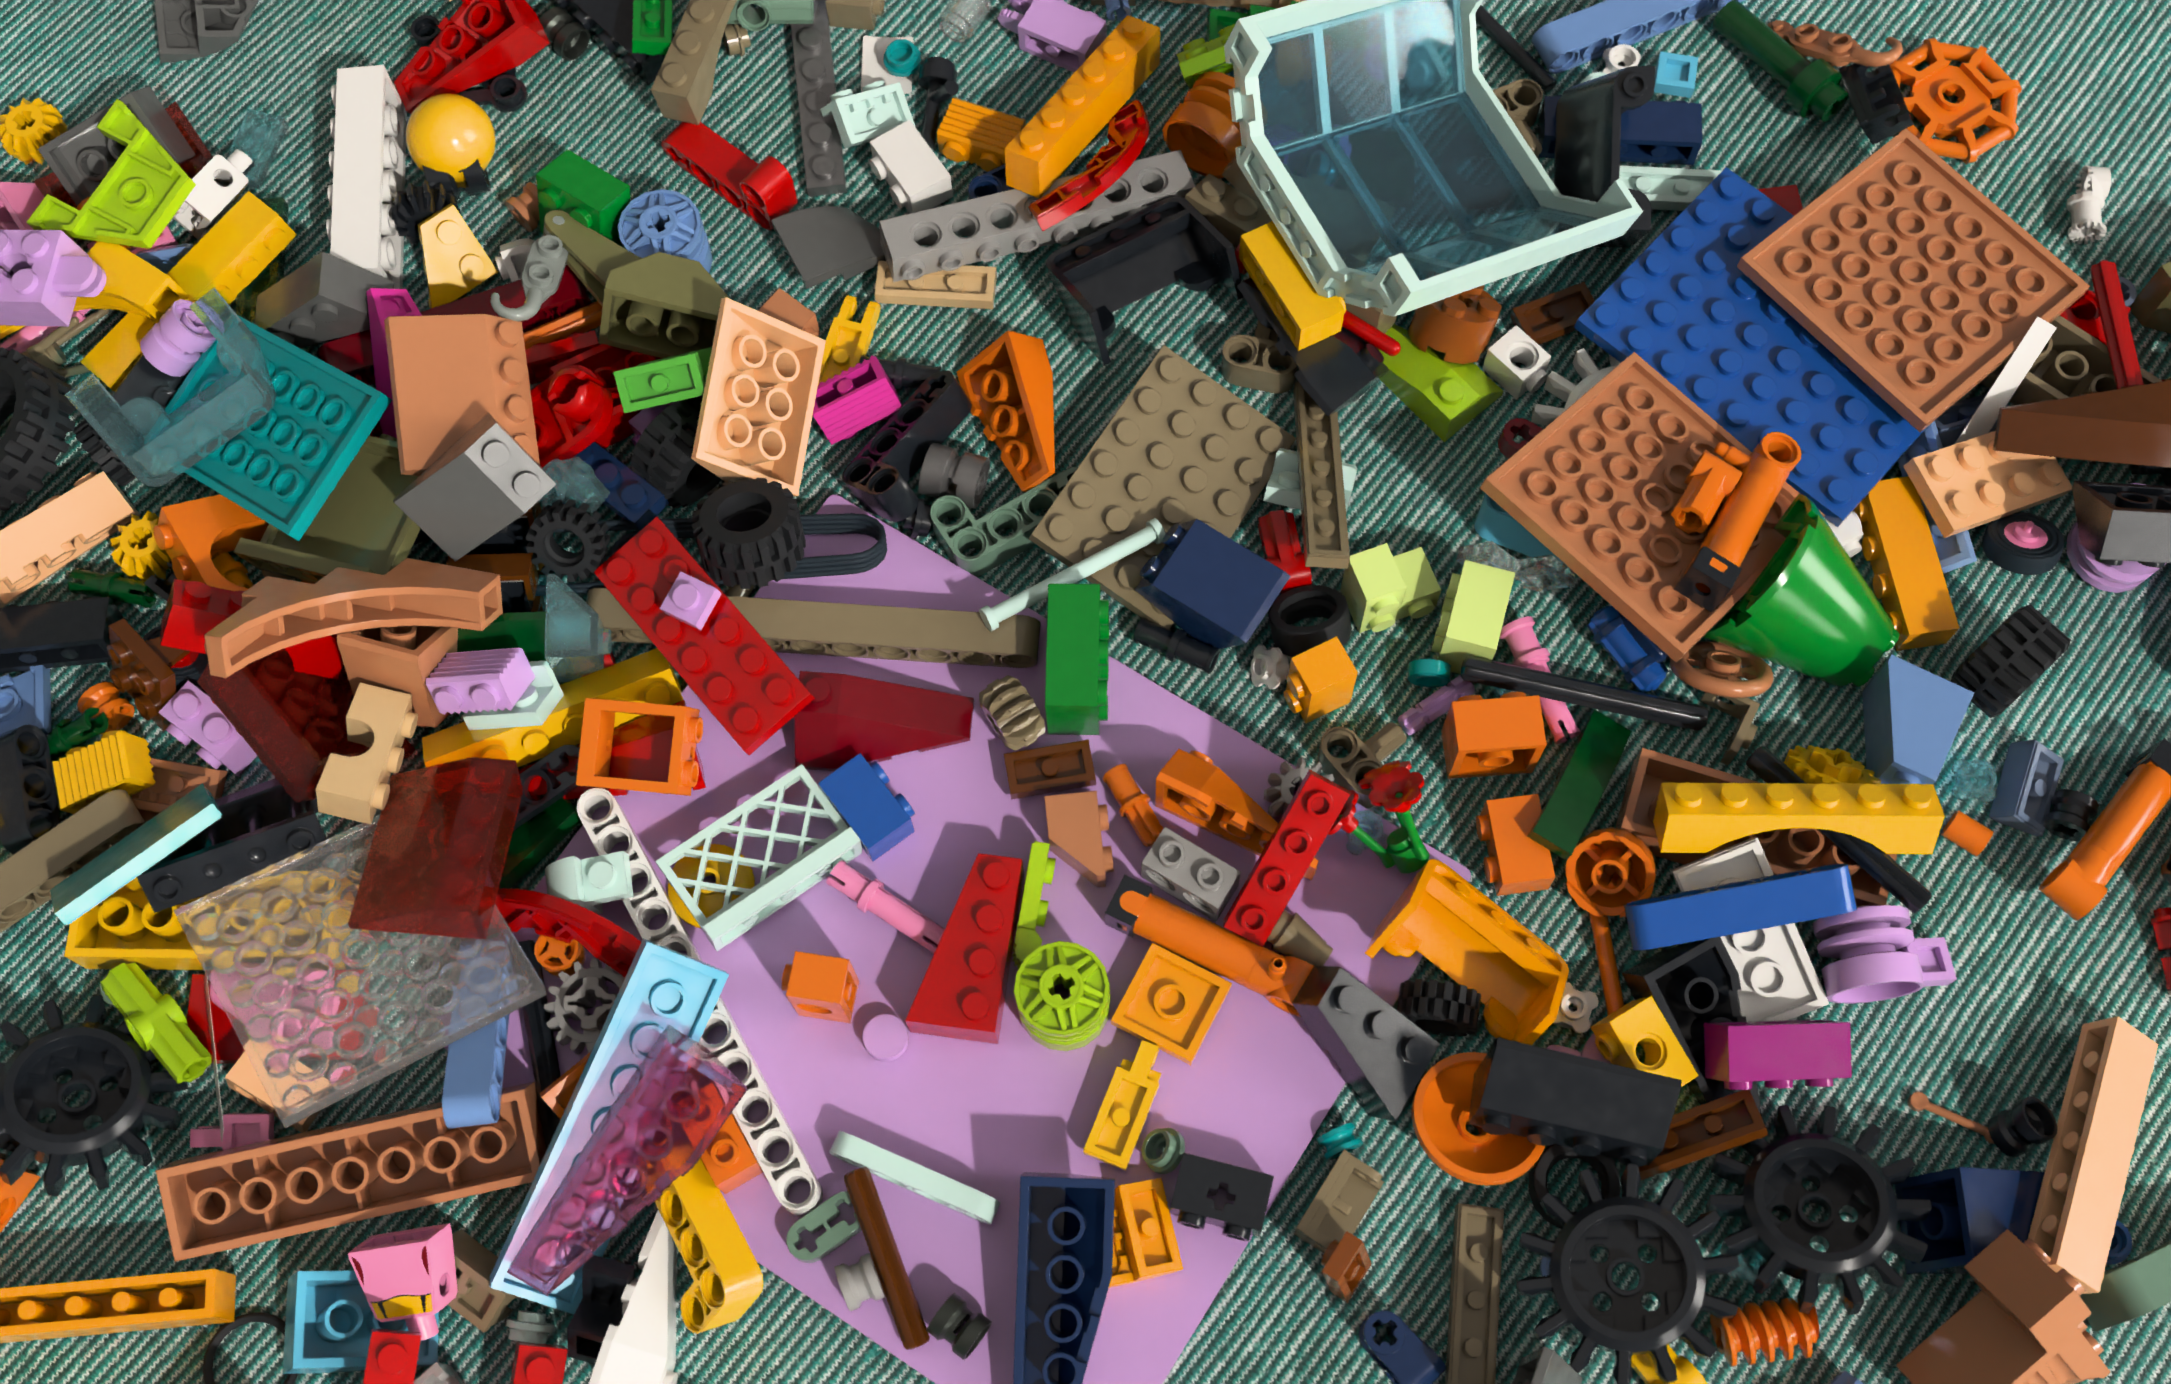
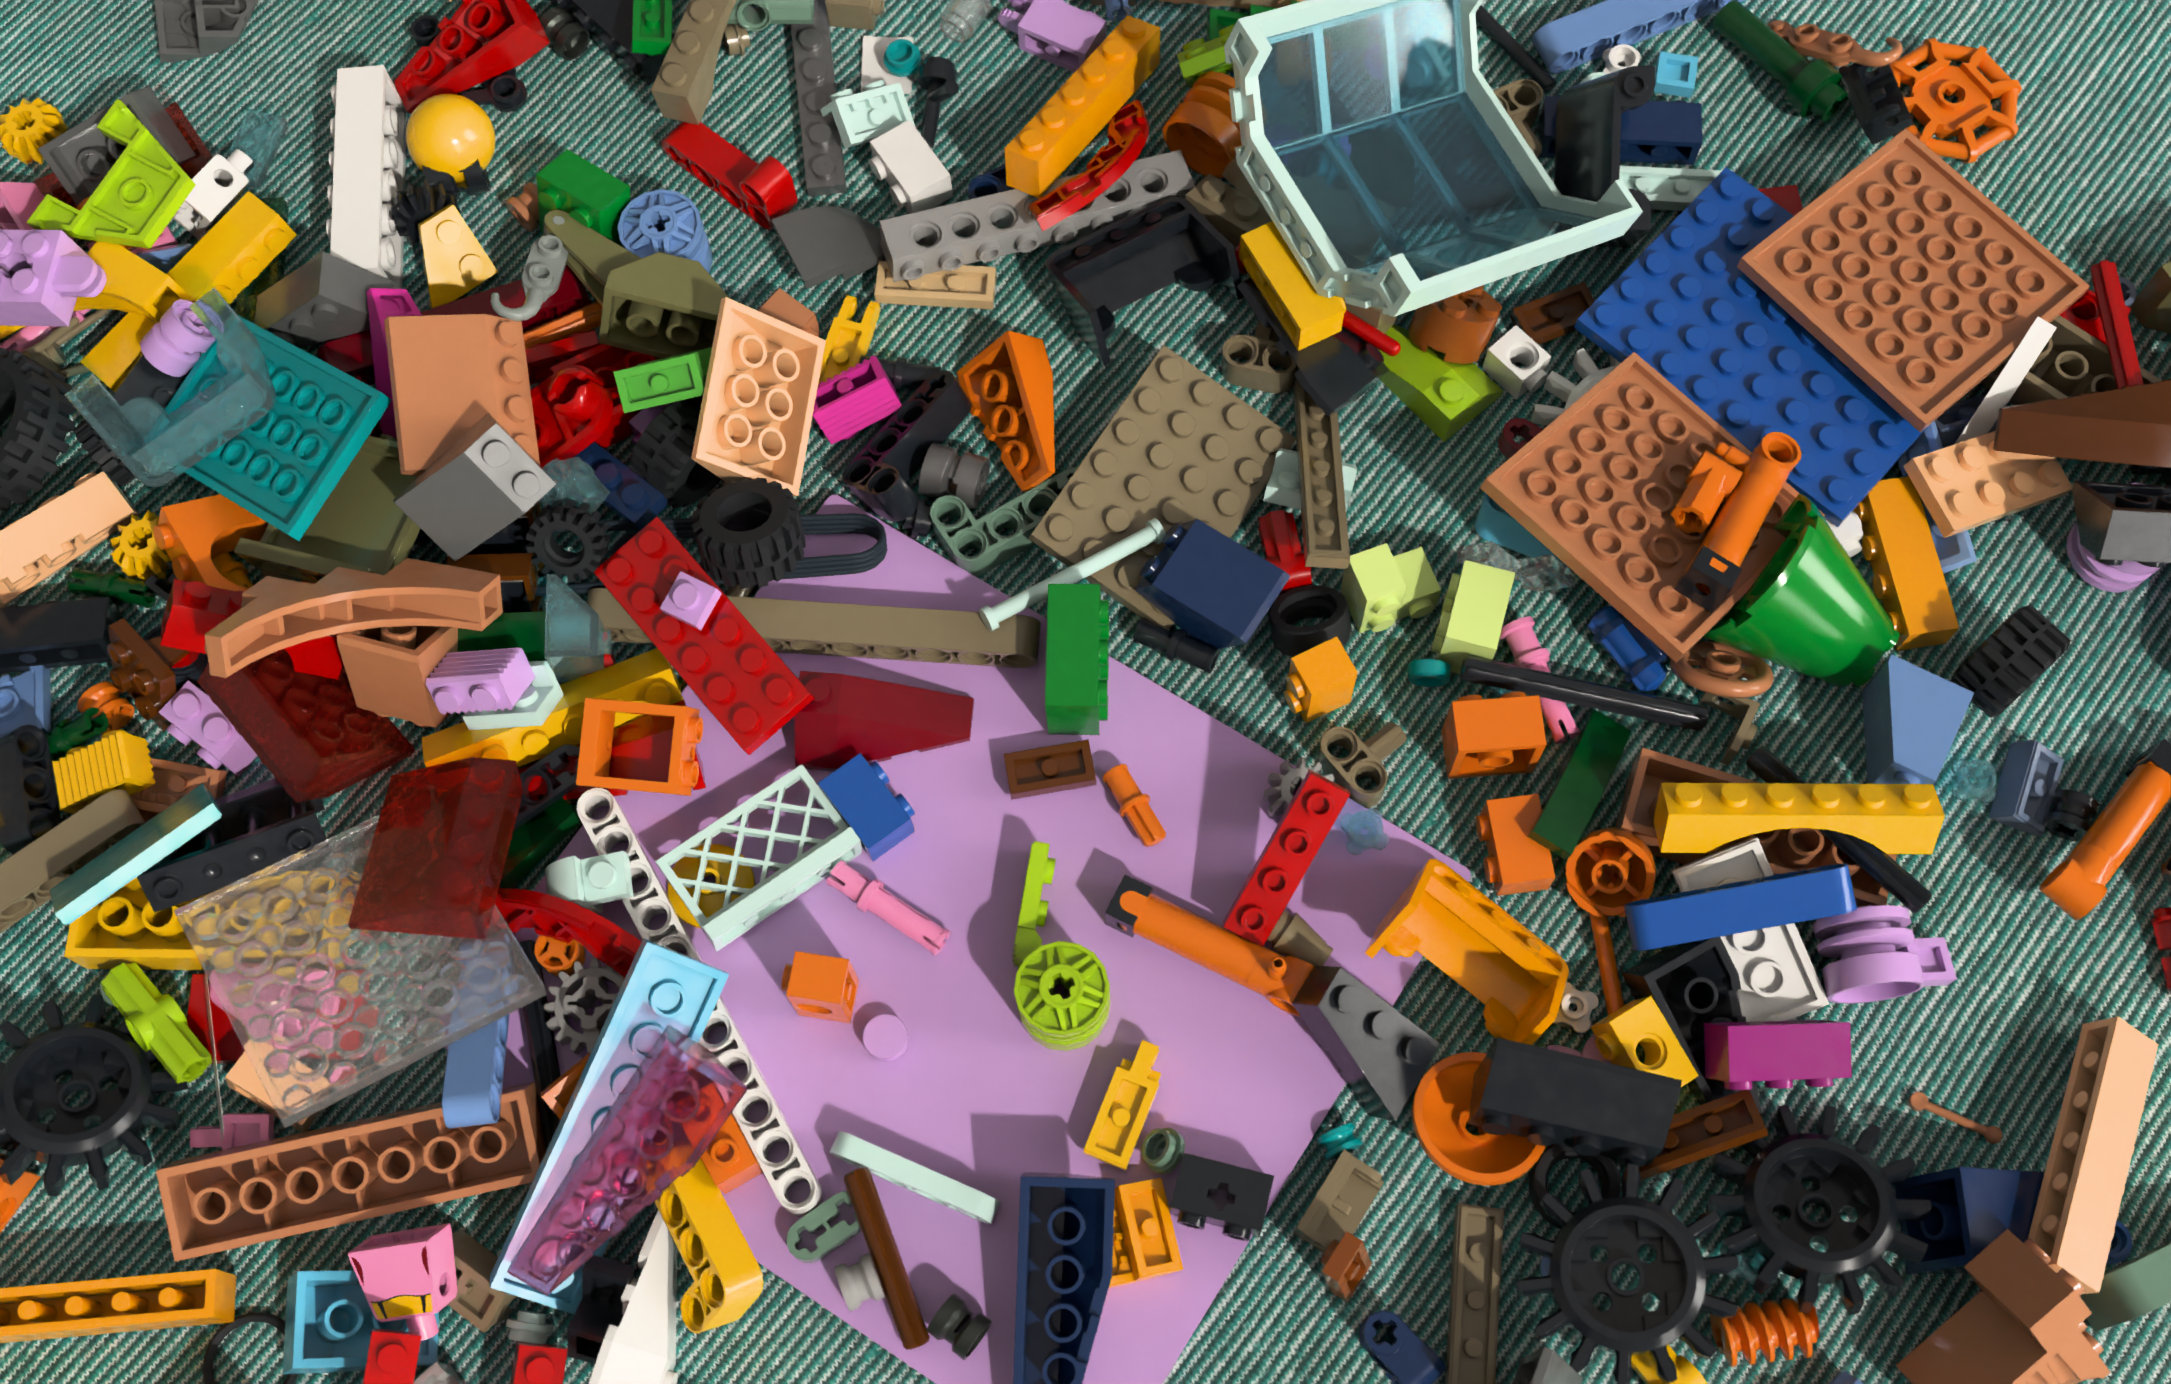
tan arch [316,682,418,825] -> none
white plate [495,238,534,282] -> none
red wedge [905,853,1024,1044] -> none
light orange brick [937,97,1026,172] -> none
dark tan gear [979,675,1045,751] -> none
nougat slope [1044,791,1114,888] -> none
light orange plate [1111,943,1232,1065] -> none
light grey brick [1141,827,1241,922] -> none
orange wedge [1155,749,1318,881] -> none
white plate [1251,645,1289,689] -> none
plant [1328,761,1430,874] -> none
black tyre [1397,979,1481,1036] -> none
lavender axle [1398,675,1475,735] -> none
yellow gear [1784,745,1881,784] -> none
orange hinge [1941,810,1994,857] -> none
black wheel [1982,512,2064,575] -> none
black wheel [1988,1096,2058,1158] -> none
white connector [2066,166,2111,244] -> none

